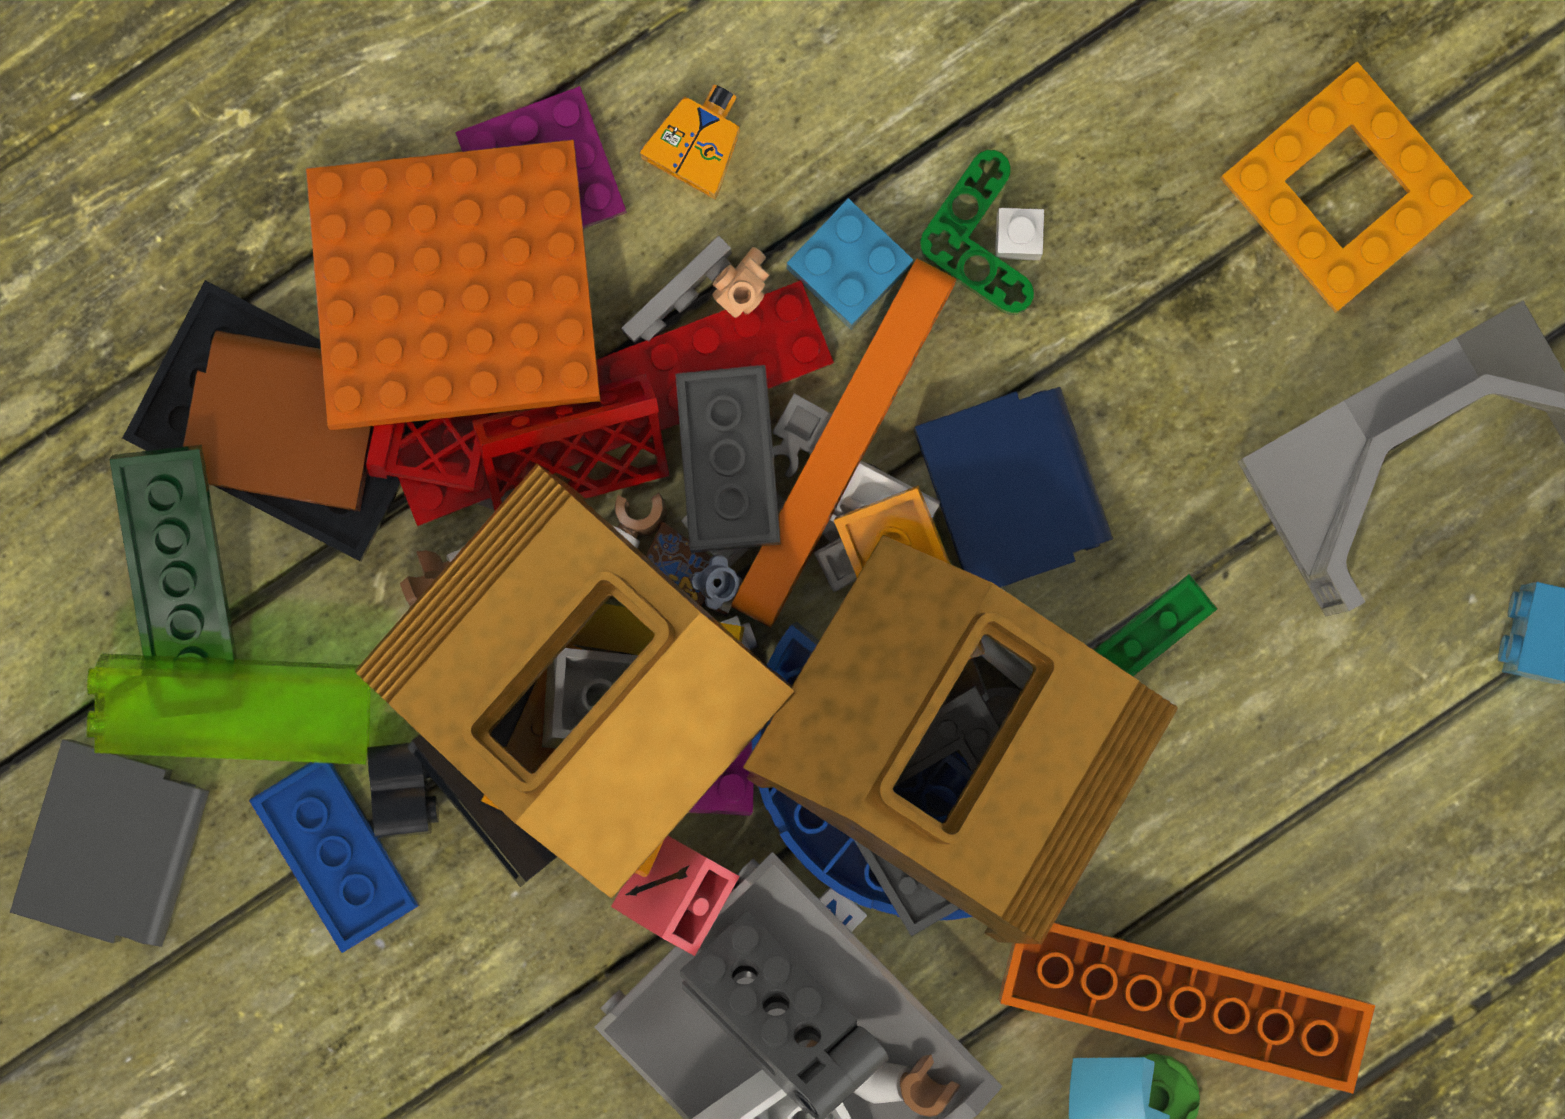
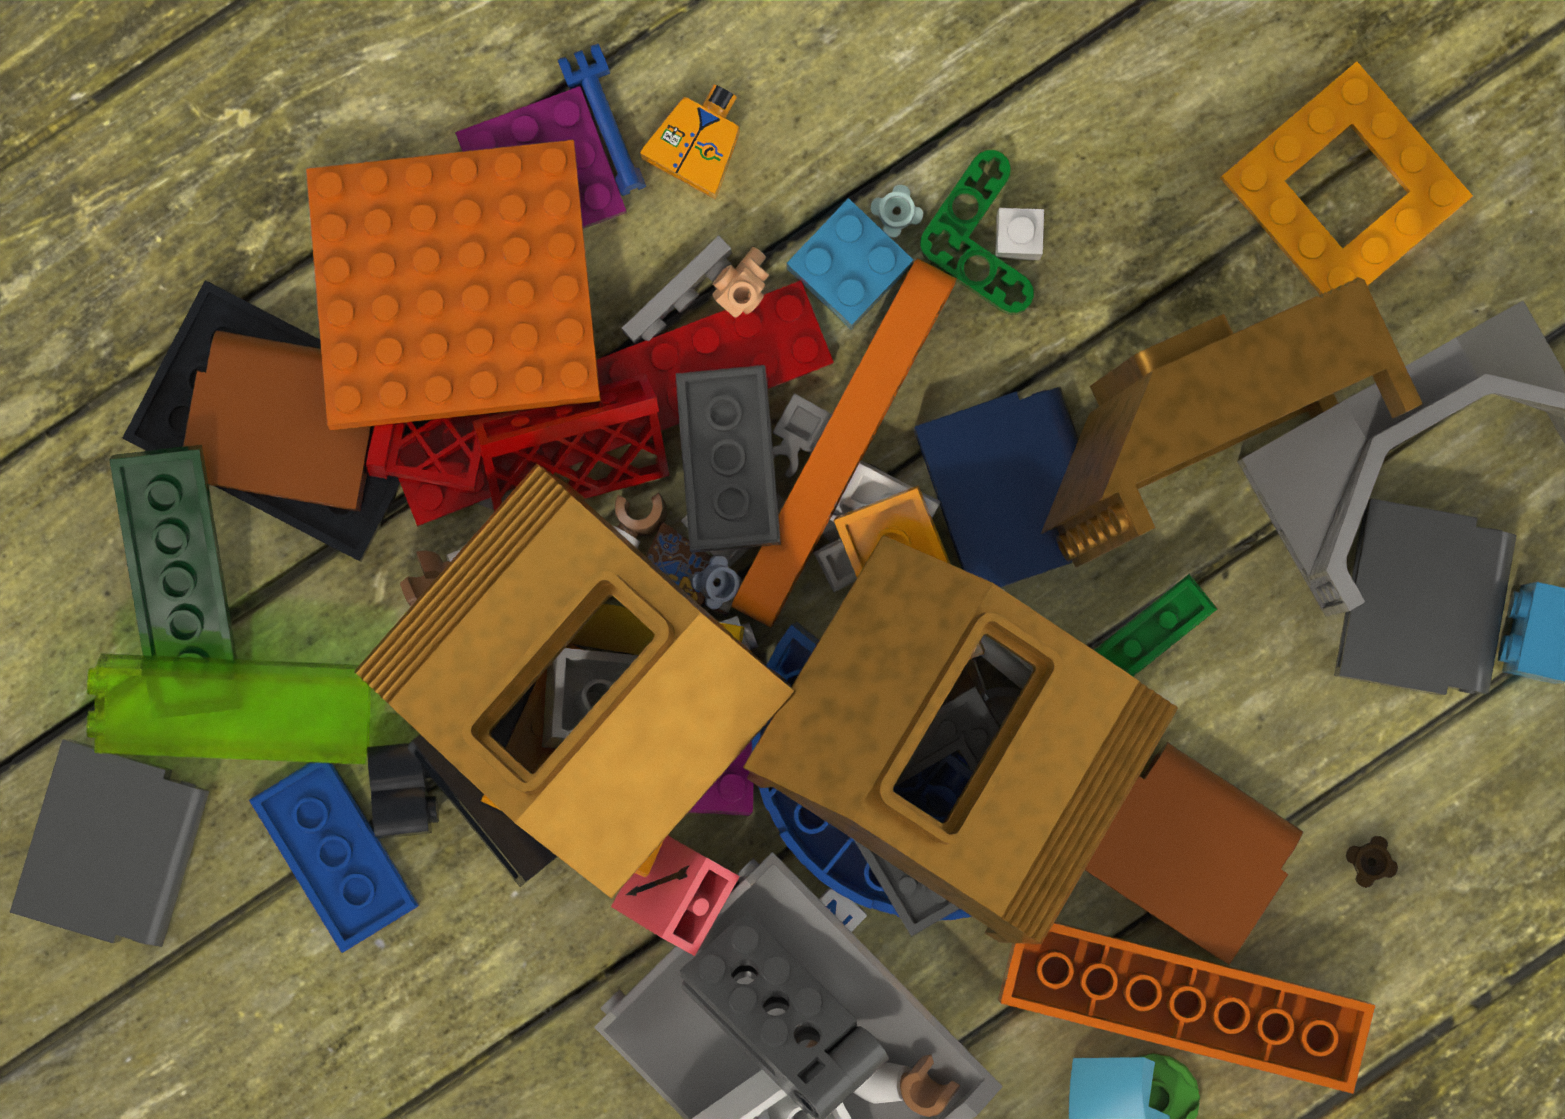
none -> blue hinge [557,43,647,197]
none -> light aqua plate [871,185,923,238]
none -> pearl gold panel [1041,277,1423,568]
none -> dark orange piece [1085,742,1303,965]
none -> dark grey piece [1334,498,1517,695]
none -> dark brown plate [1346,836,1398,888]

